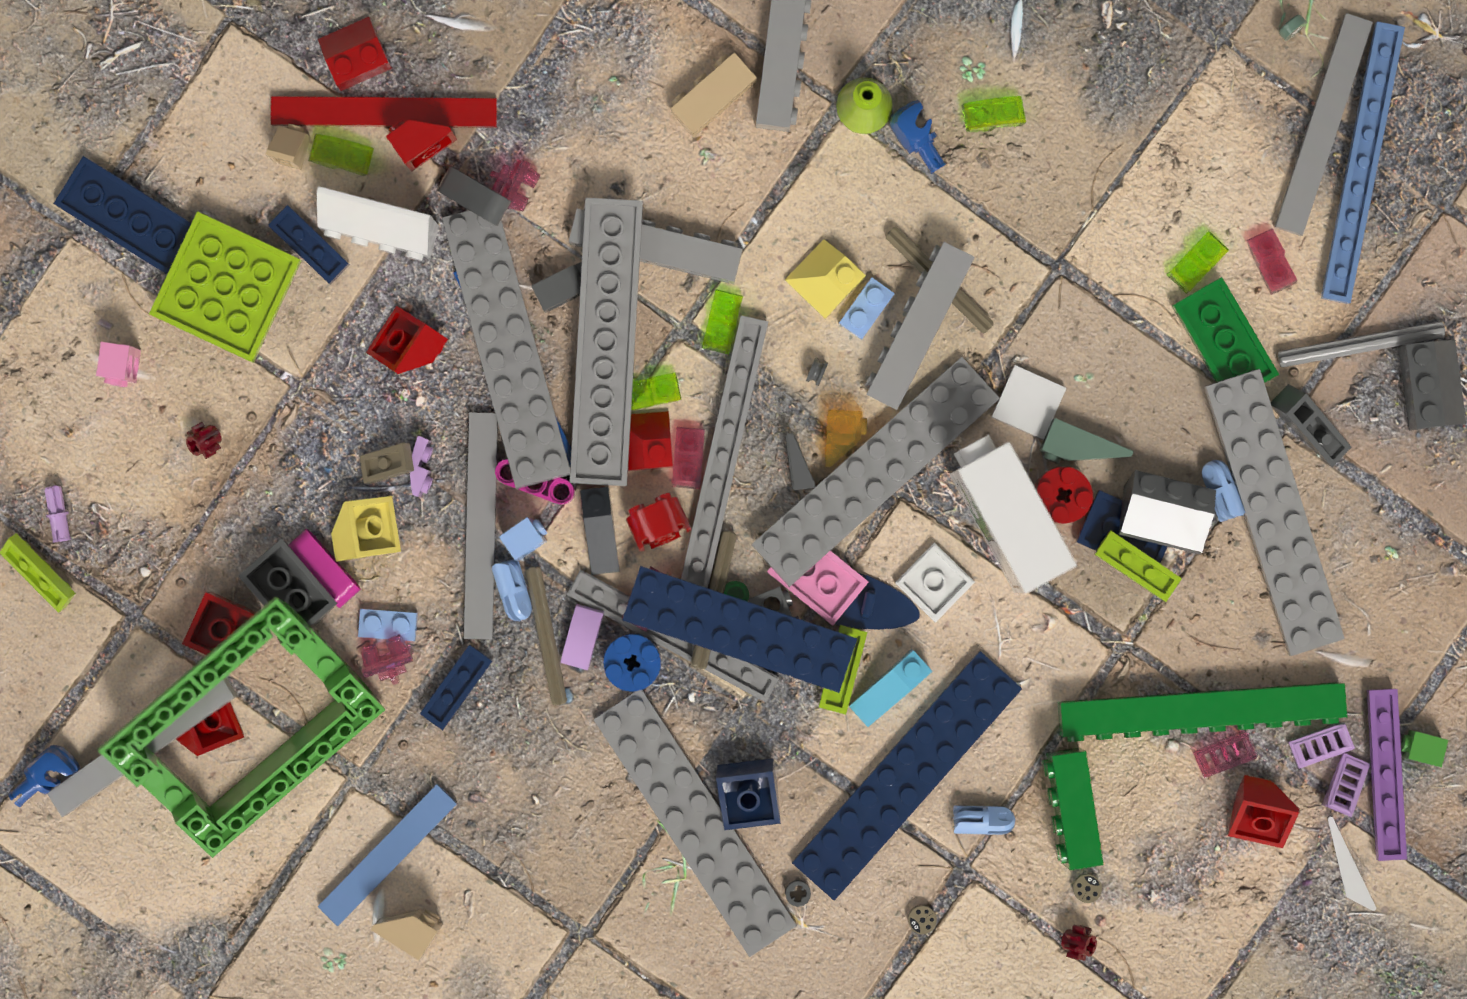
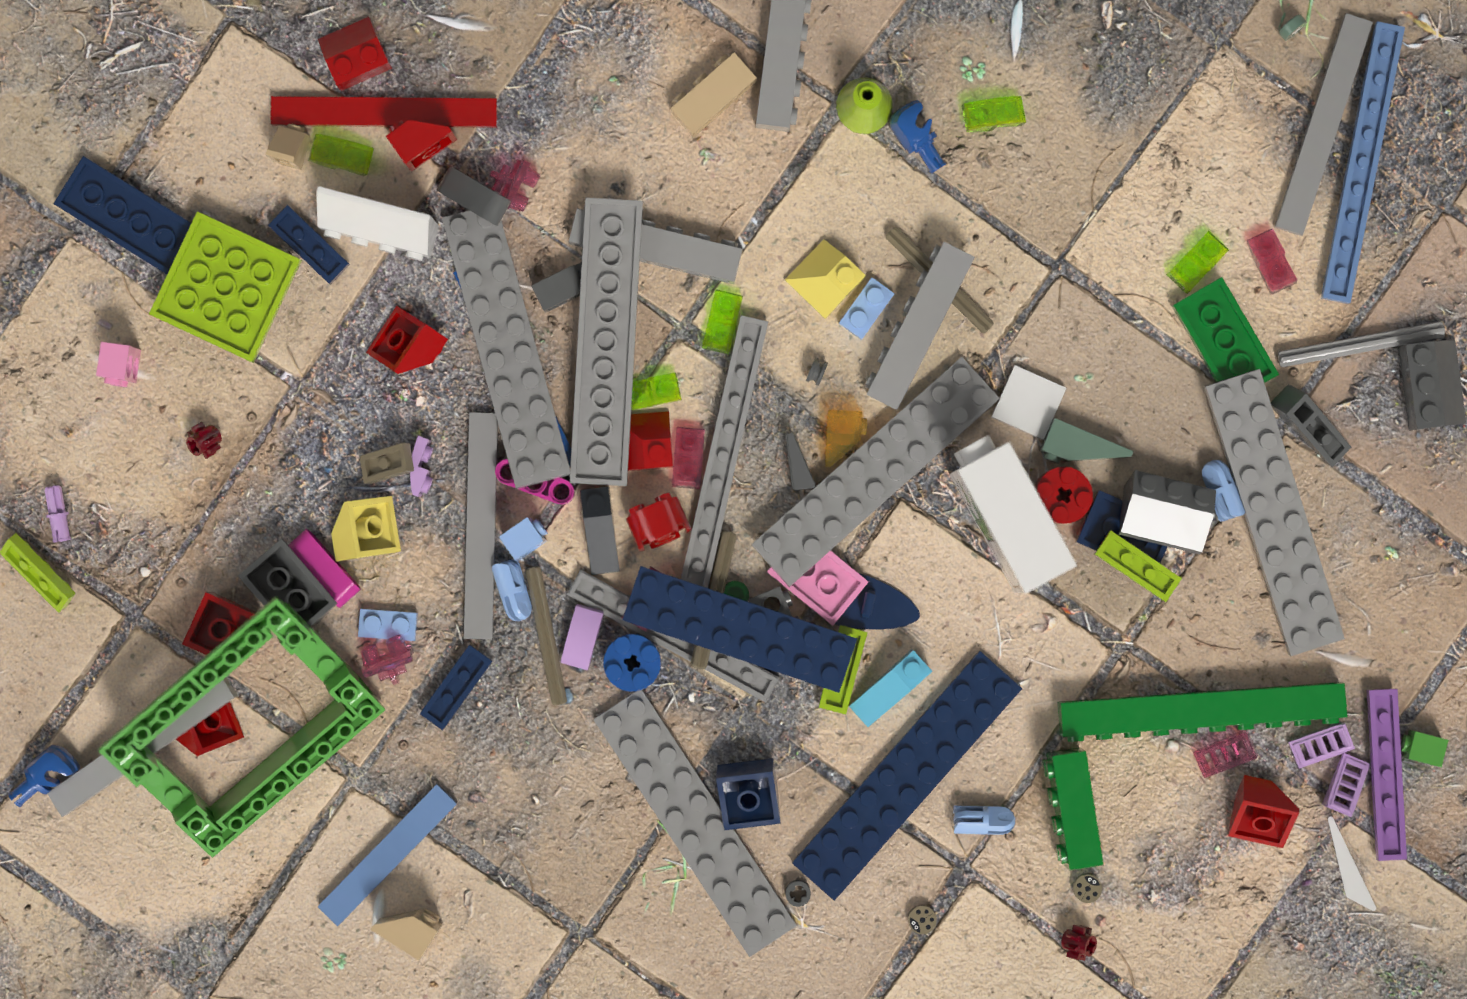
white tile [895,543,975,623] -> none

